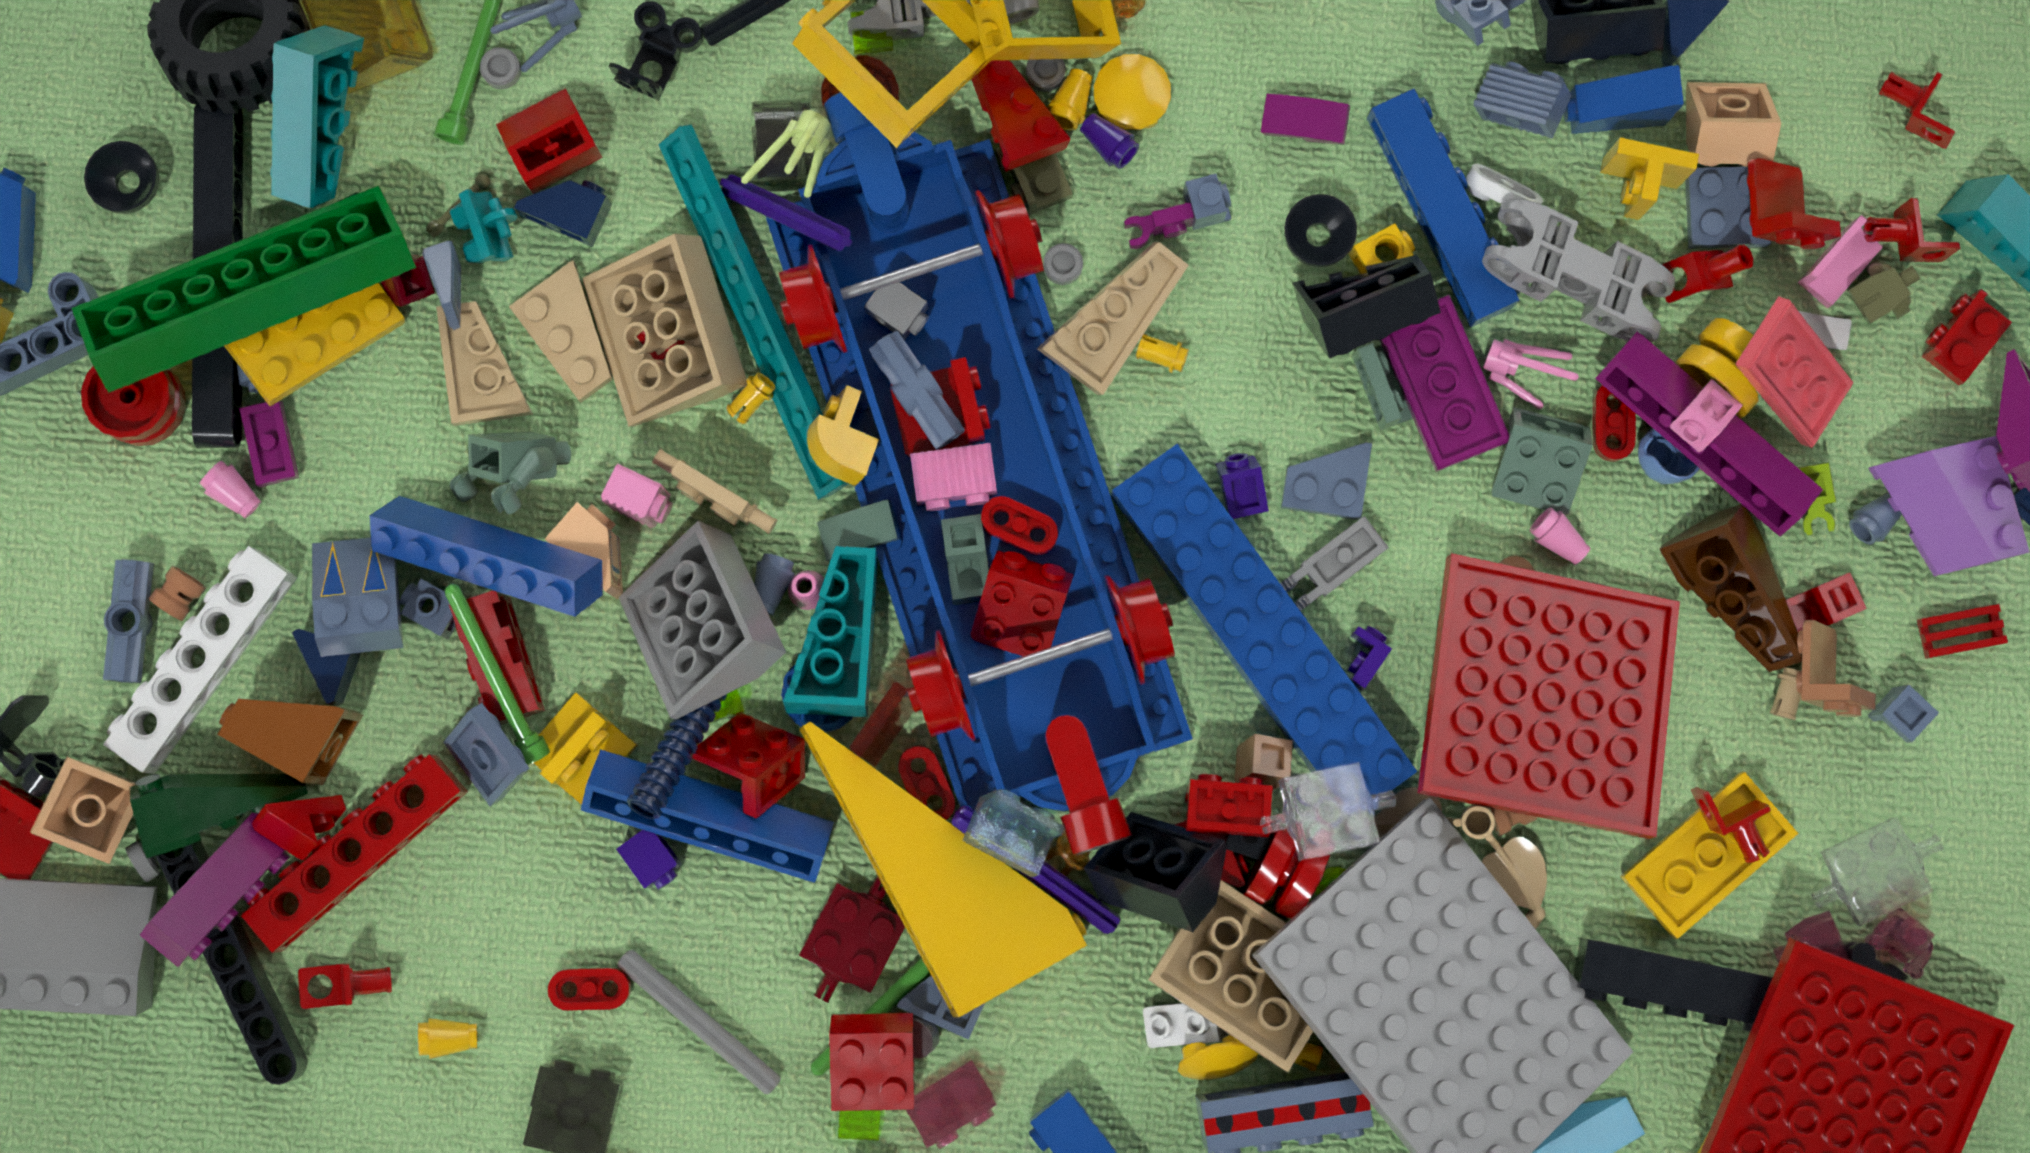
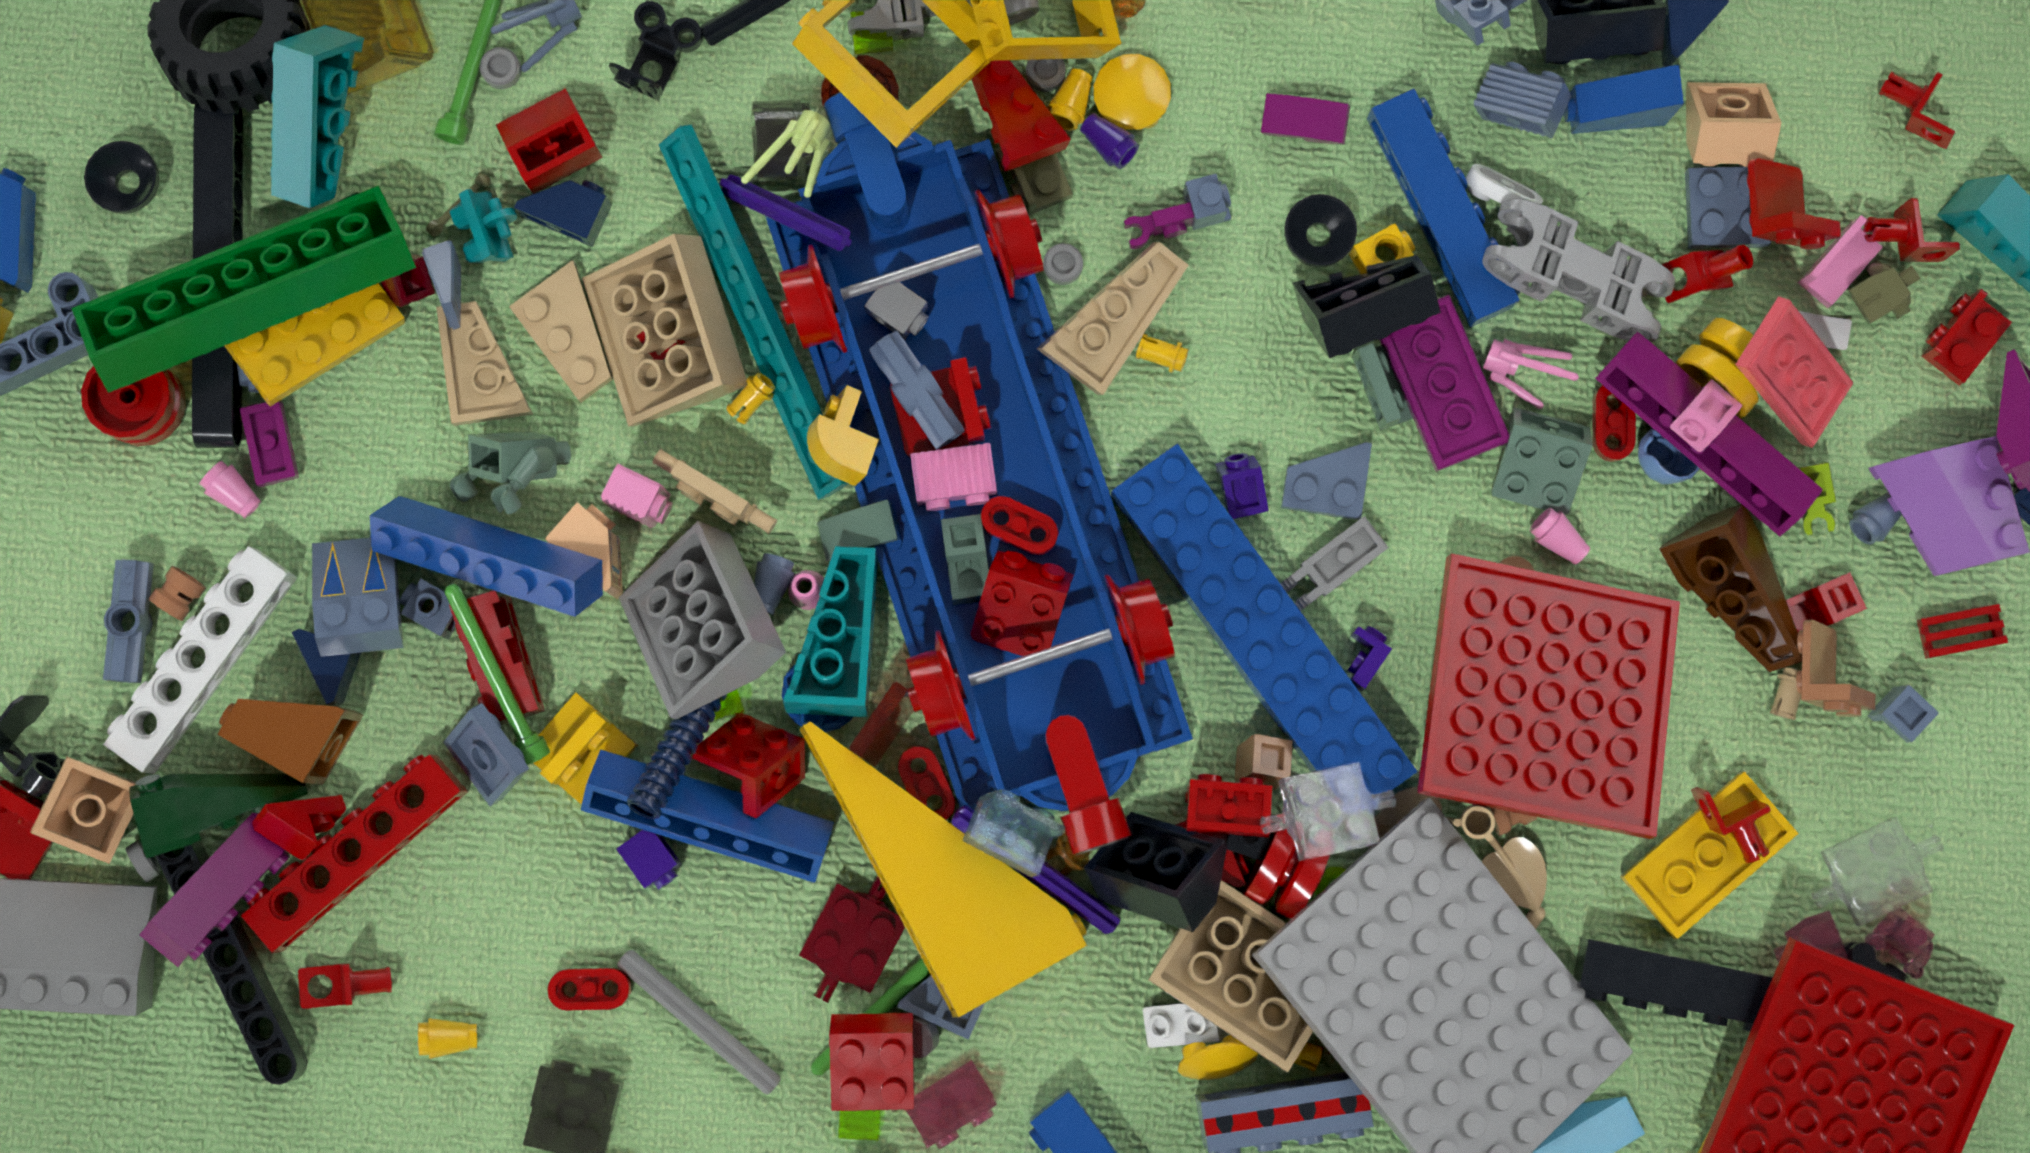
yellow bracket [1600,137,1699,220] -> none

